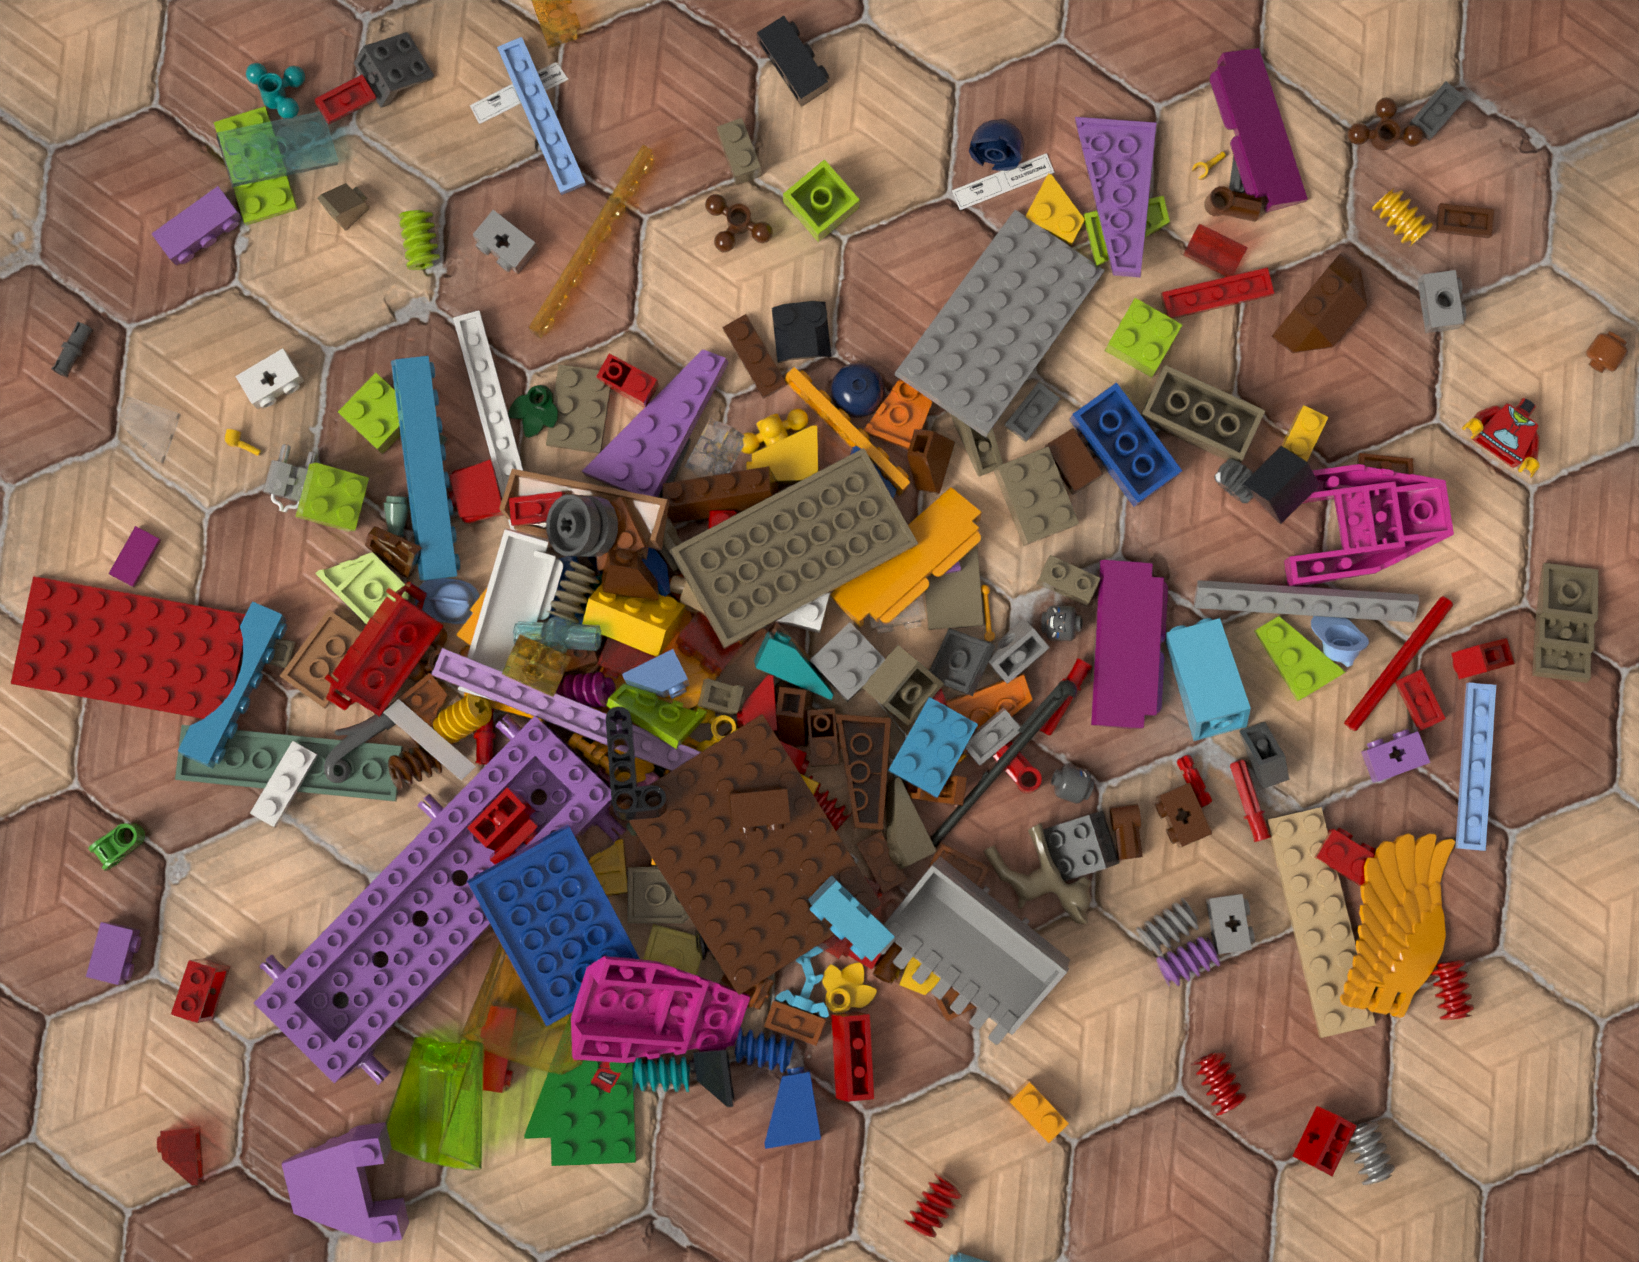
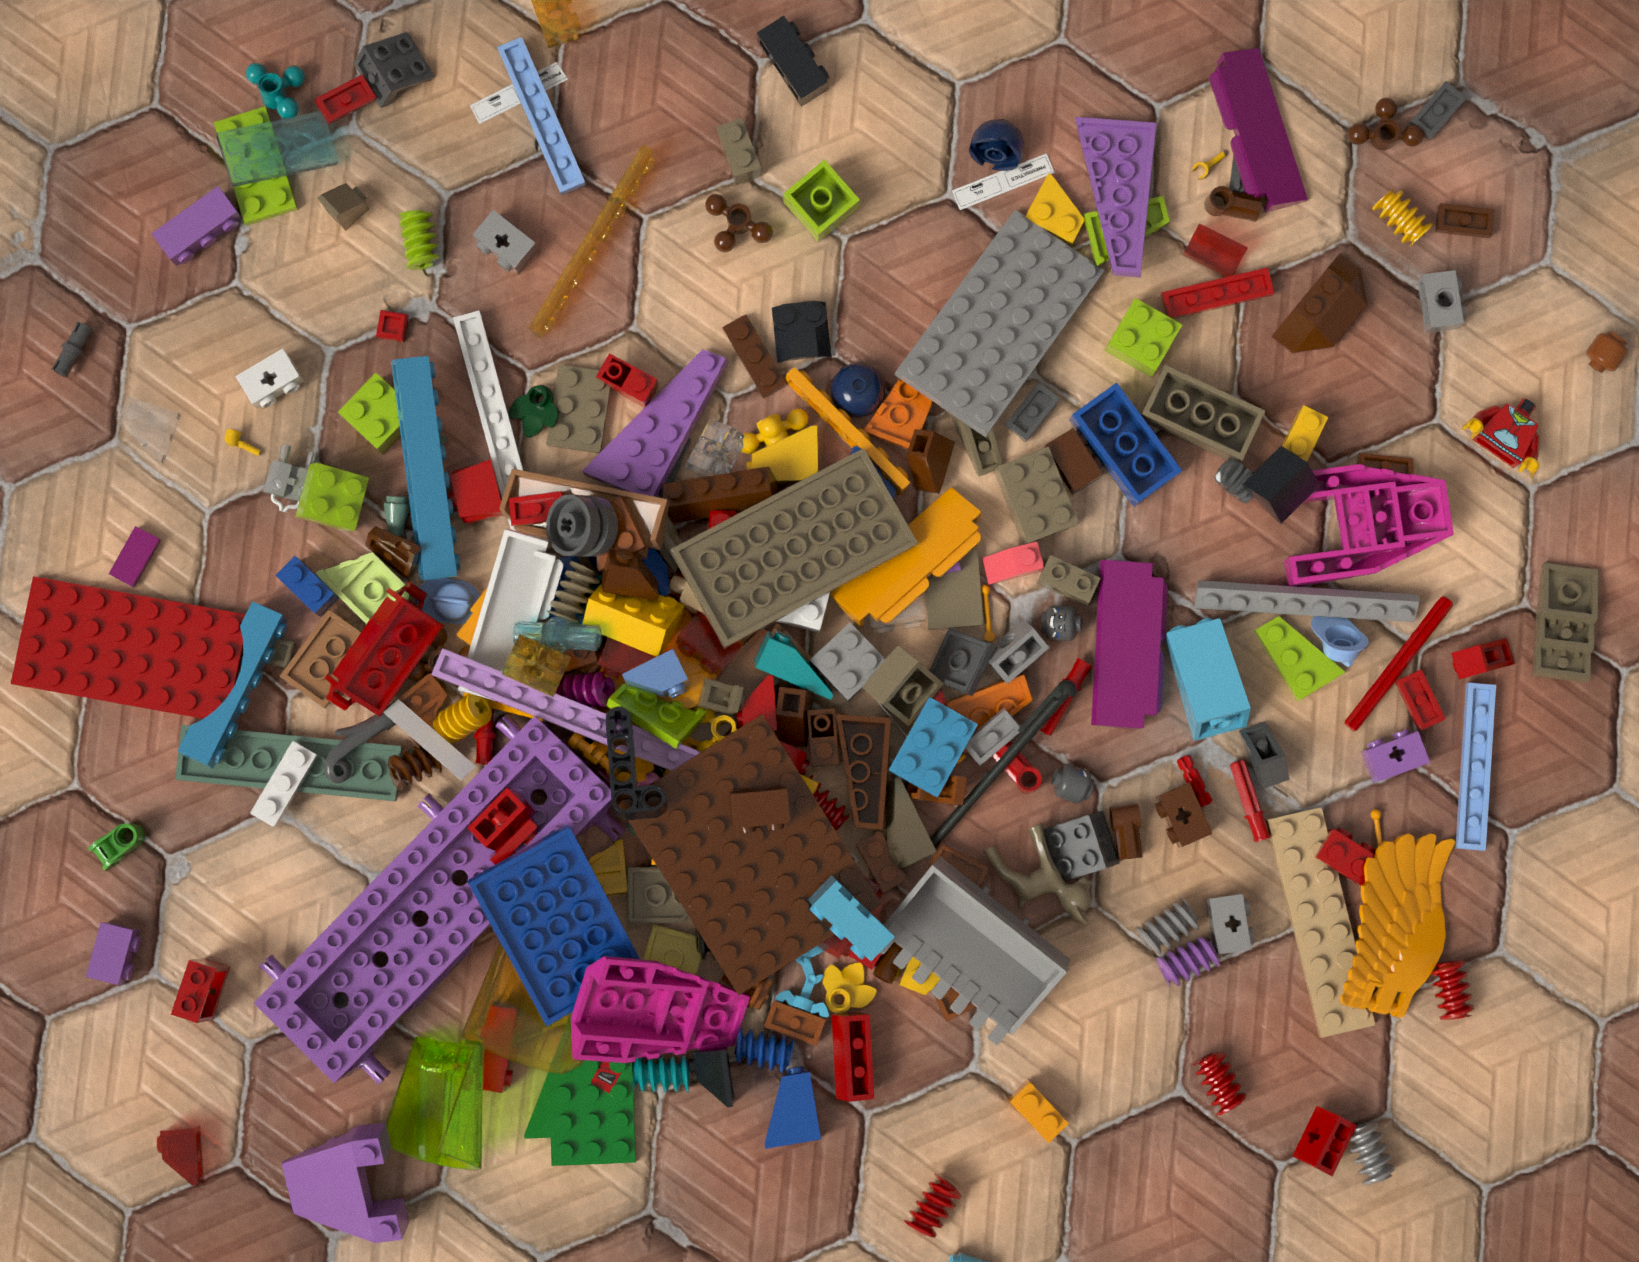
none -> blue brick [275,556,340,617]
none -> red tile [376,310,409,342]
none -> coral slope [982,541,1044,585]
none -> light orange hinge [1370,809,1382,847]

